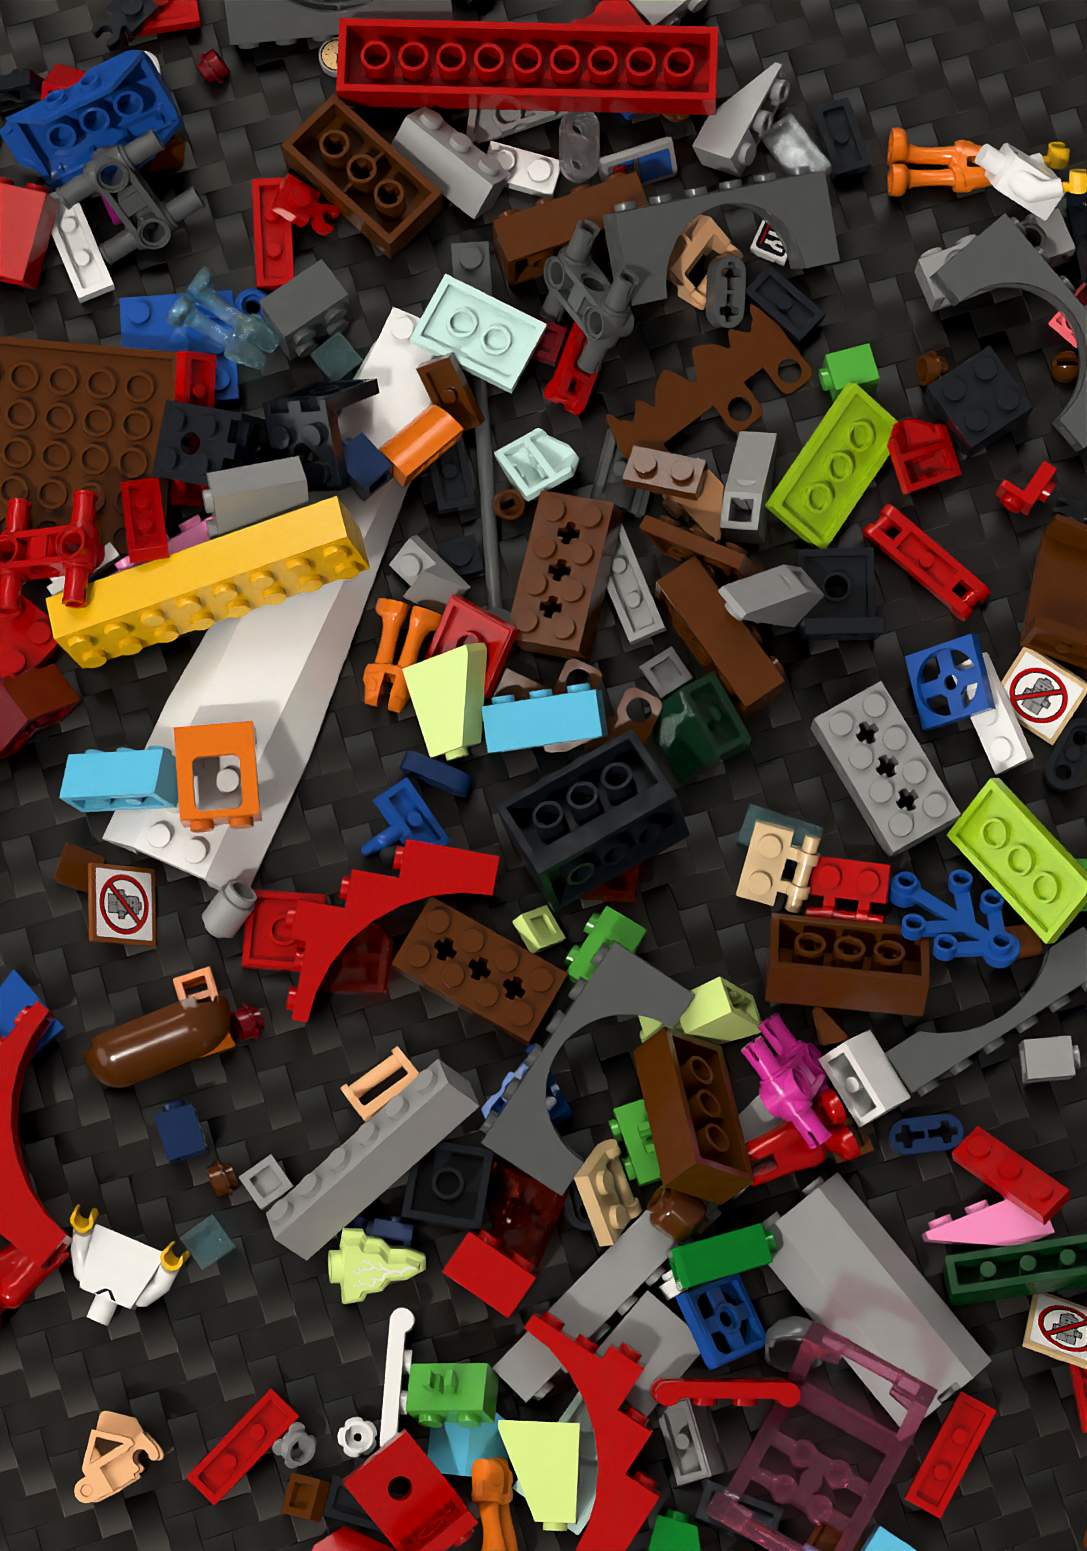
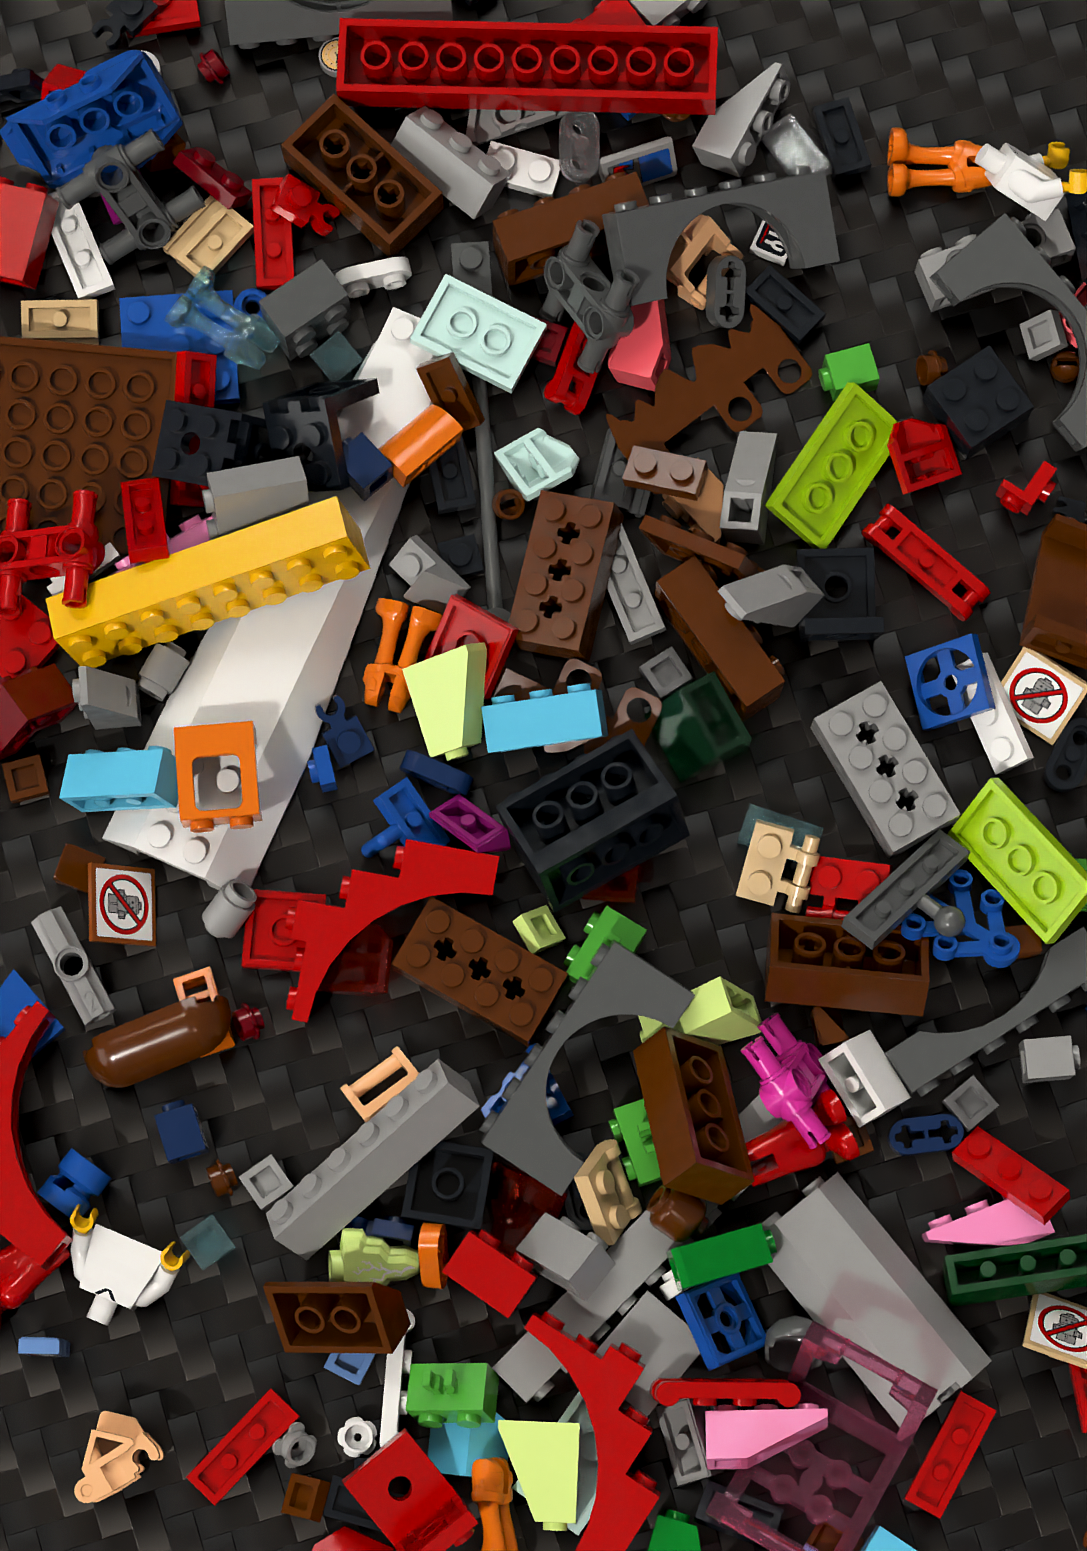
none -> reddish brown plate [2,754,50,804]
none -> medium blue tile [18,1337,70,1357]
none -> tan plate [21,299,100,345]
none -> light grey piece [31,906,116,1026]
none -> blue wheel [37,1148,112,1218]
none -> light grey slope [72,666,142,730]
none -> light grey brick [137,642,189,701]
none -> tan plate [163,195,254,285]
none -> dark red plate [173,147,252,210]
none -> reddish brown slope [263,1282,411,1354]
none -> blue plate [307,745,338,793]
none -> dark blue plate [315,694,374,768]
none -> medium blue plate [323,1353,376,1386]
none -> white plate [335,257,412,298]
none -> orange beam [418,1222,449,1289]
none -> magenta slope [429,794,511,853]
none -> light grey brick [516,1212,615,1301]
none -> coral slope [608,299,672,392]
none -> bright pink slope [705,1403,828,1470]
none -> dark grey plate [841,829,970,950]
none -> flat silver plate [942,1075,999,1132]
none -> light grey plate [1019,309,1068,361]

